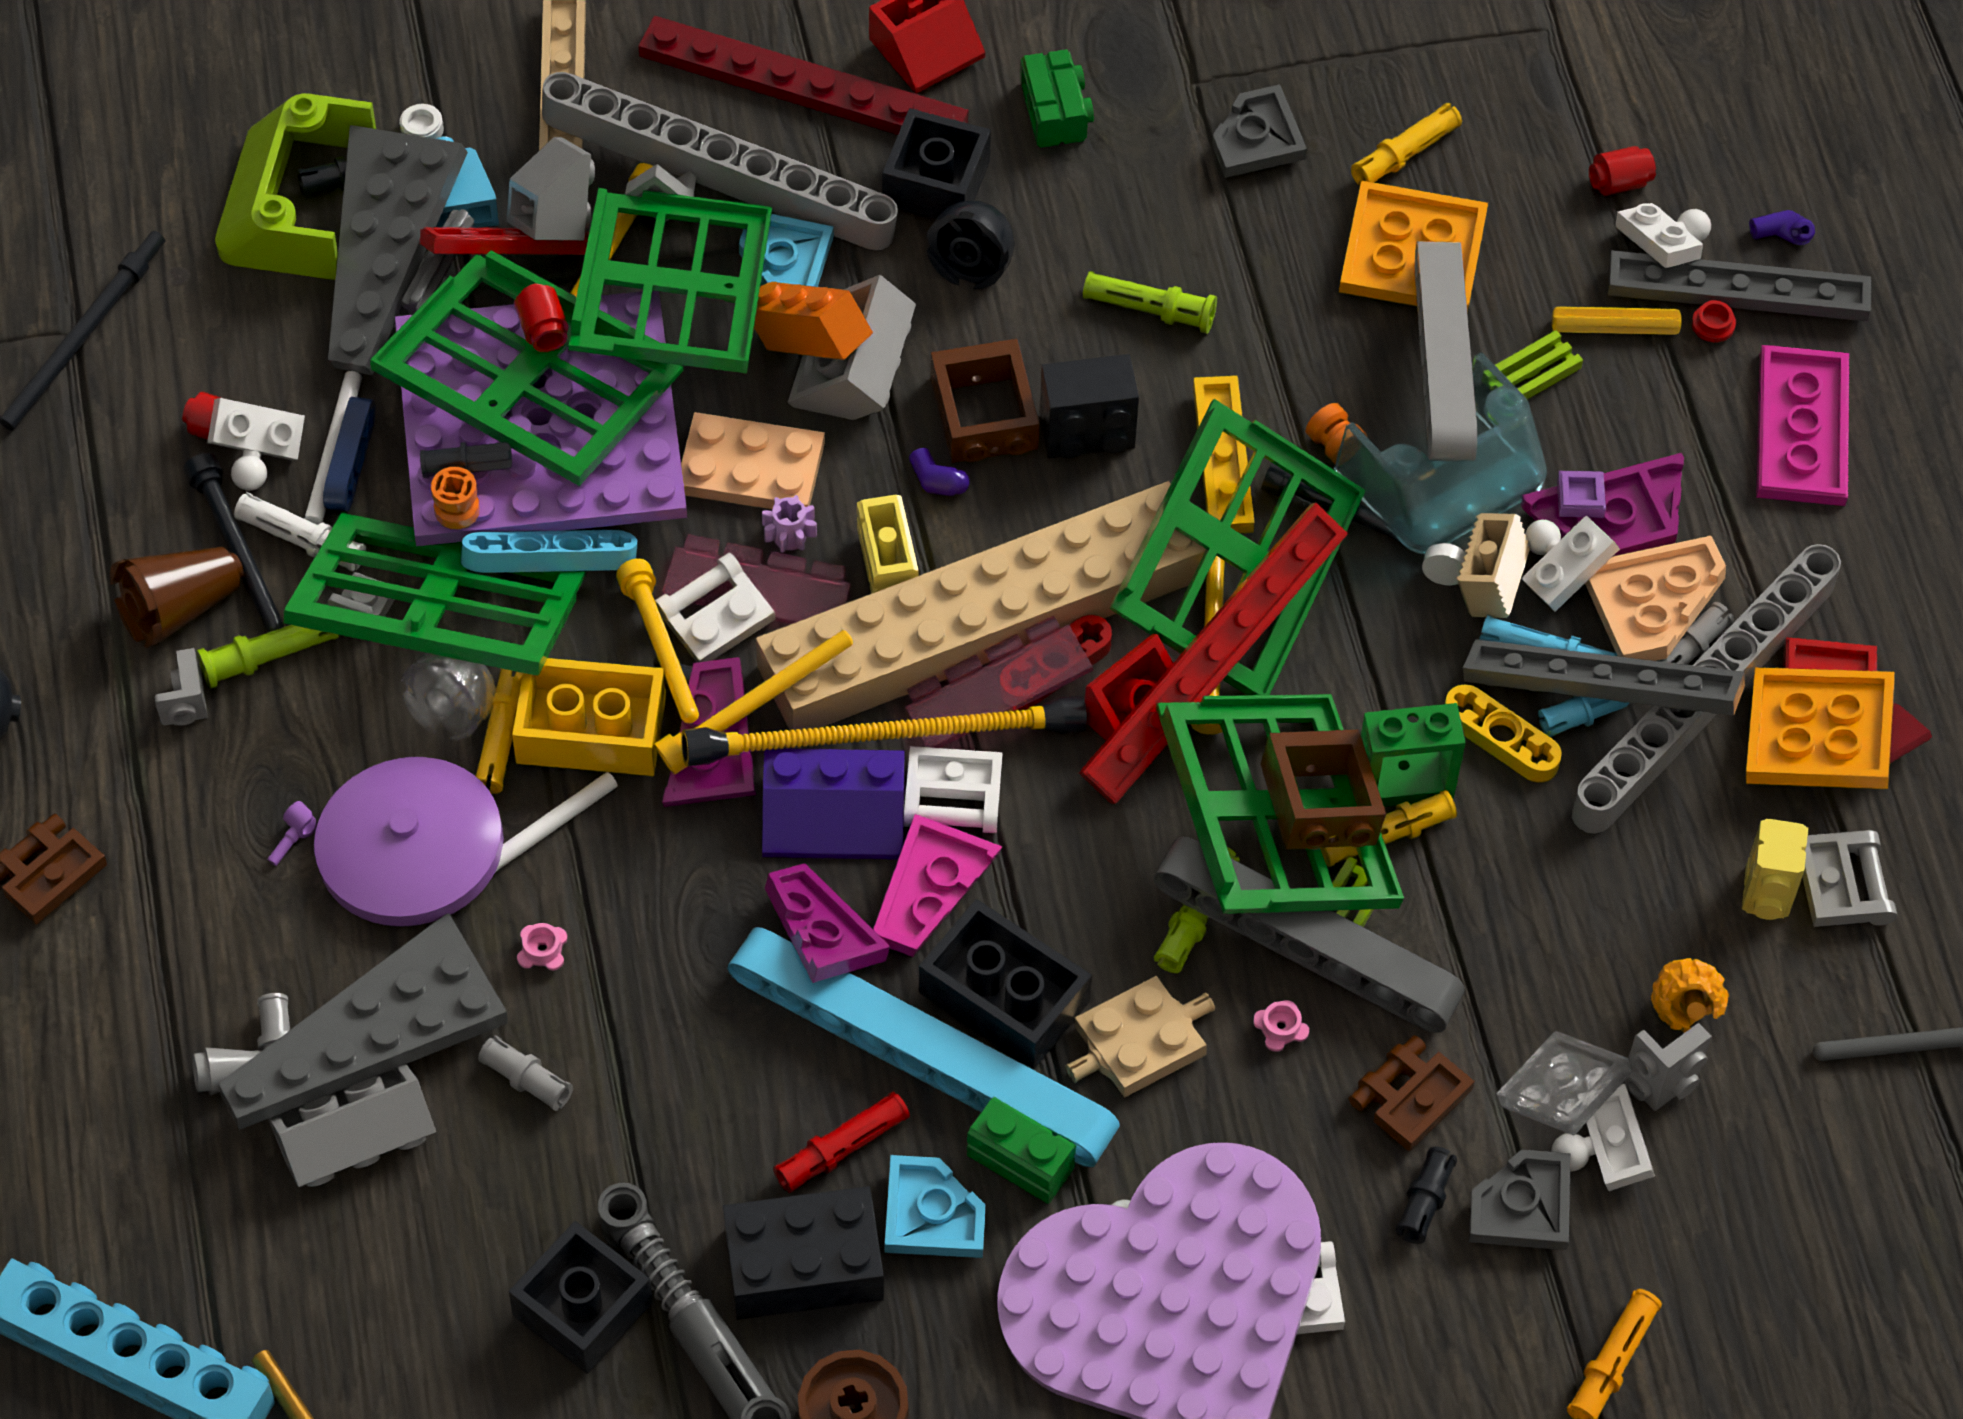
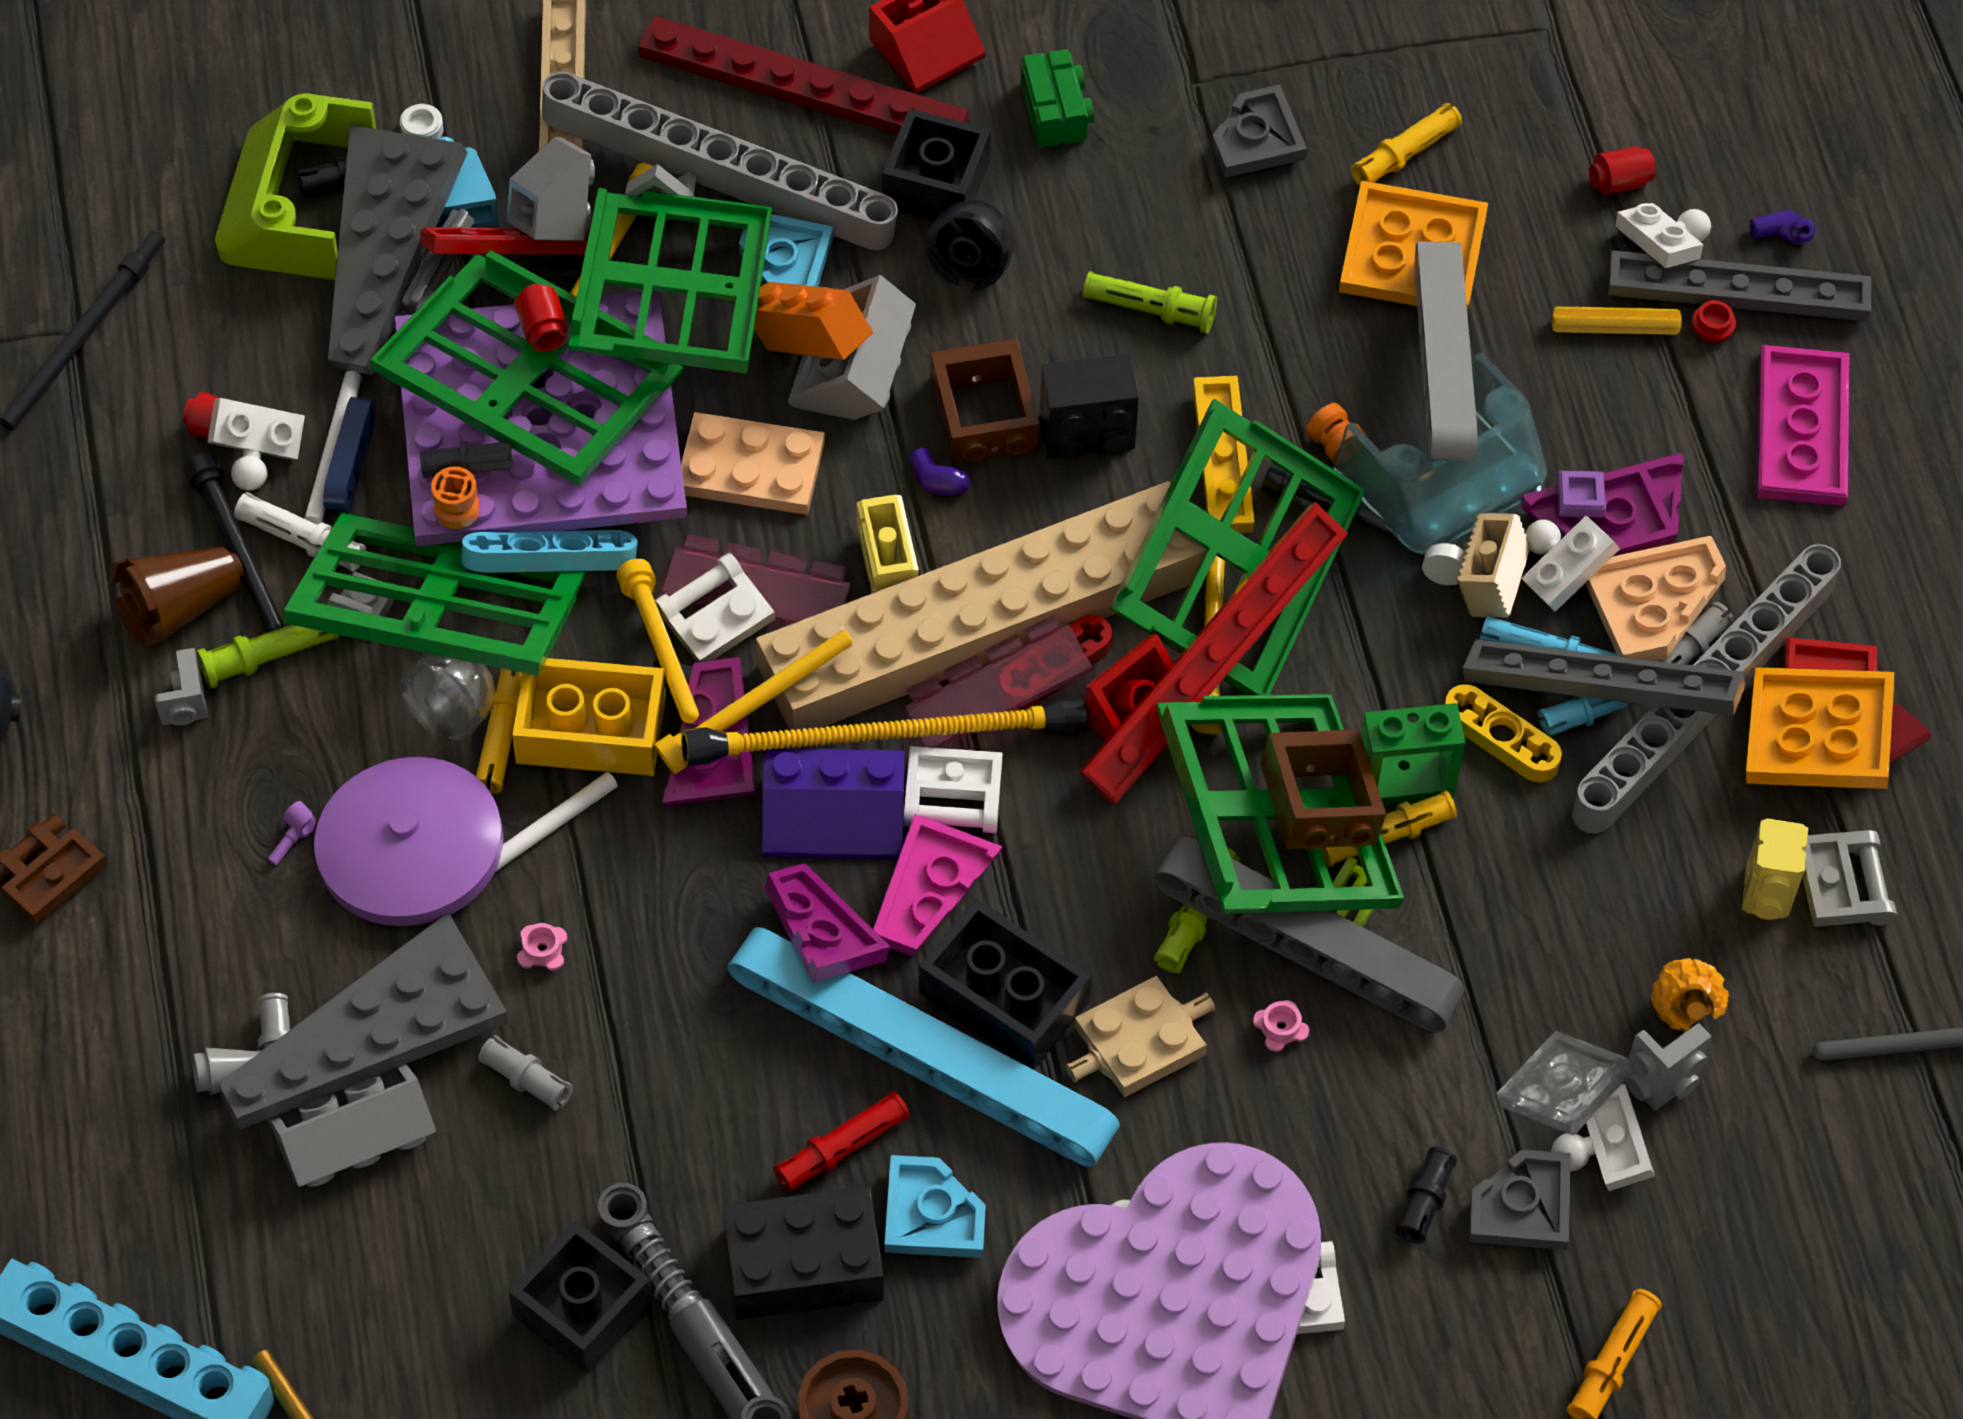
lavender gear [762,495,817,553] -> none
green brick [967,1097,1076,1204] -> none
reddish brown plate [1348,1035,1475,1152] -> none
lime tile [1486,330,1583,408] -> none

